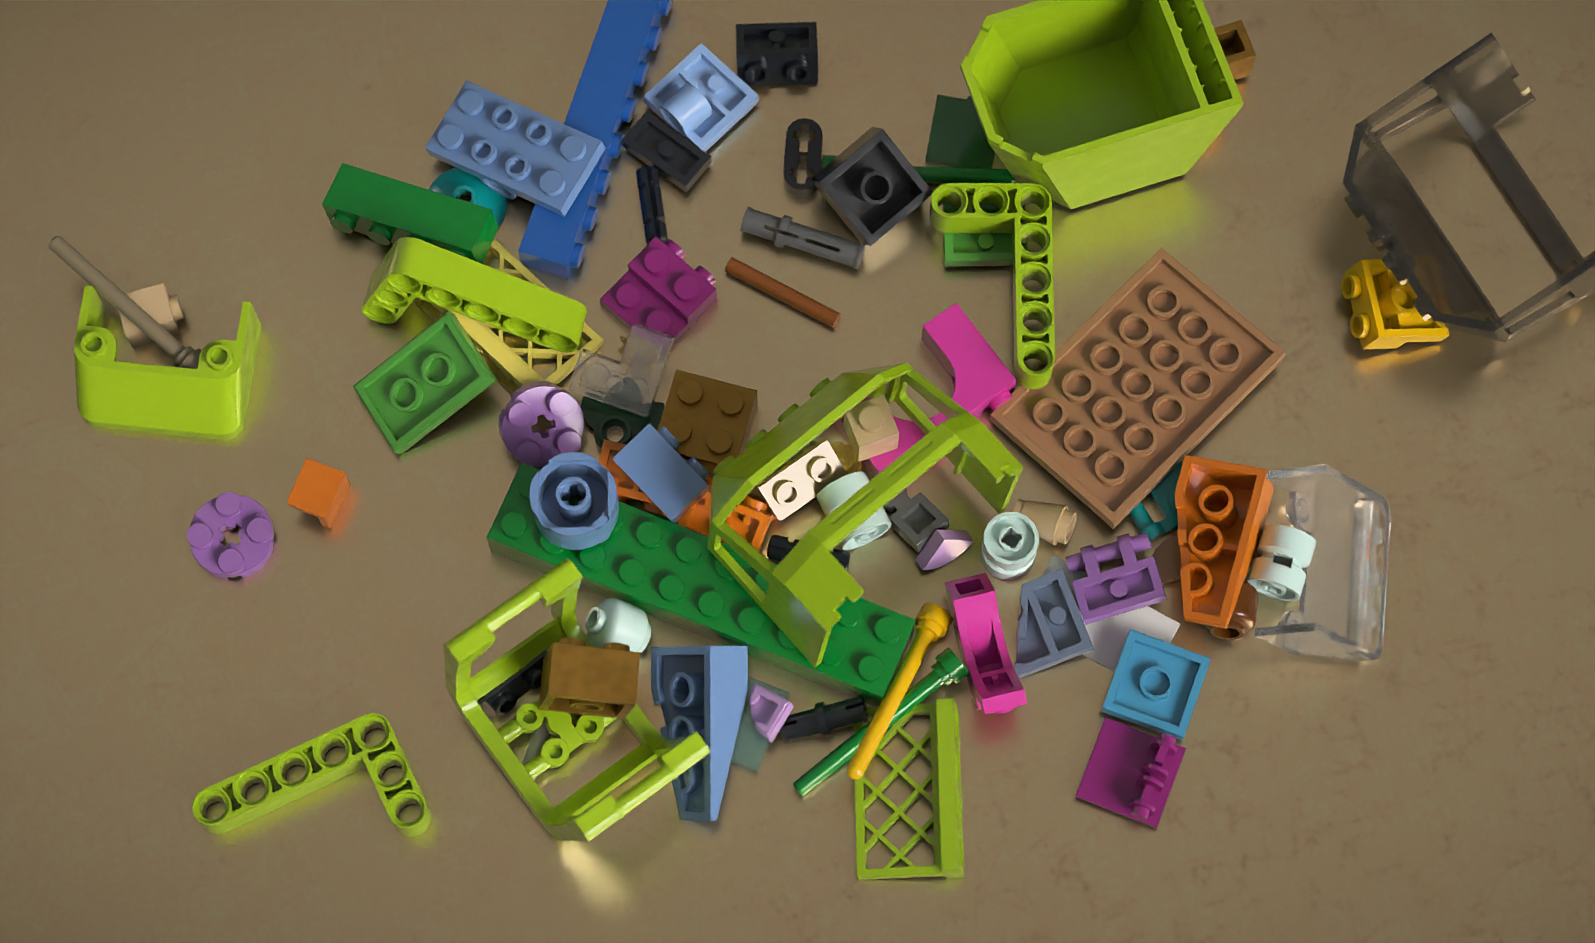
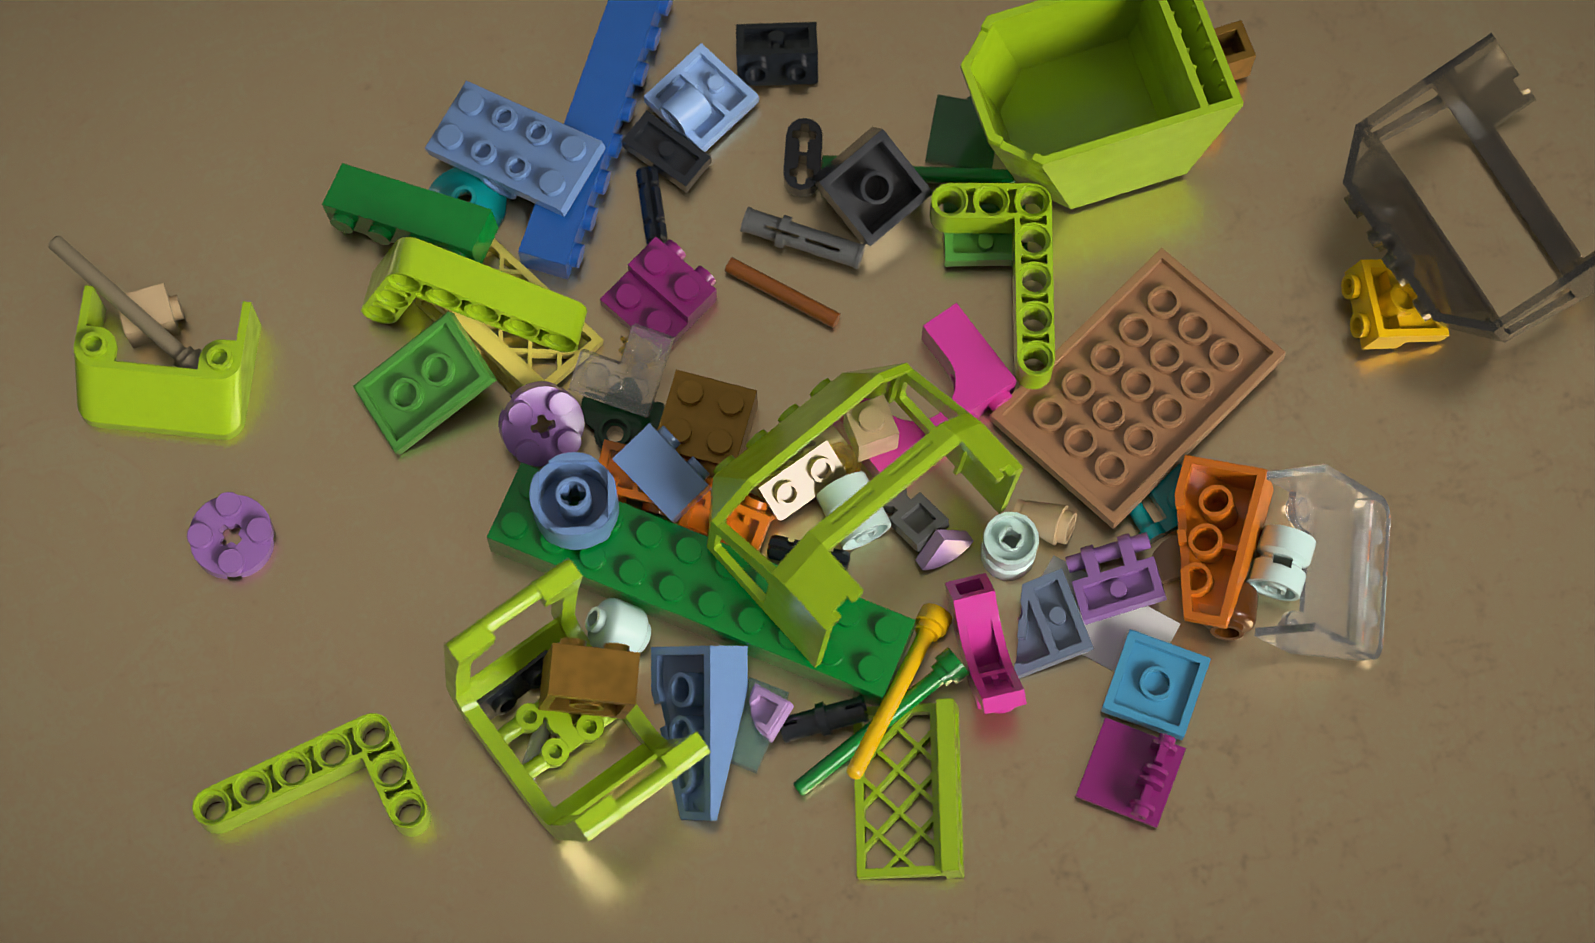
orange panel [287,458,351,529] -> none

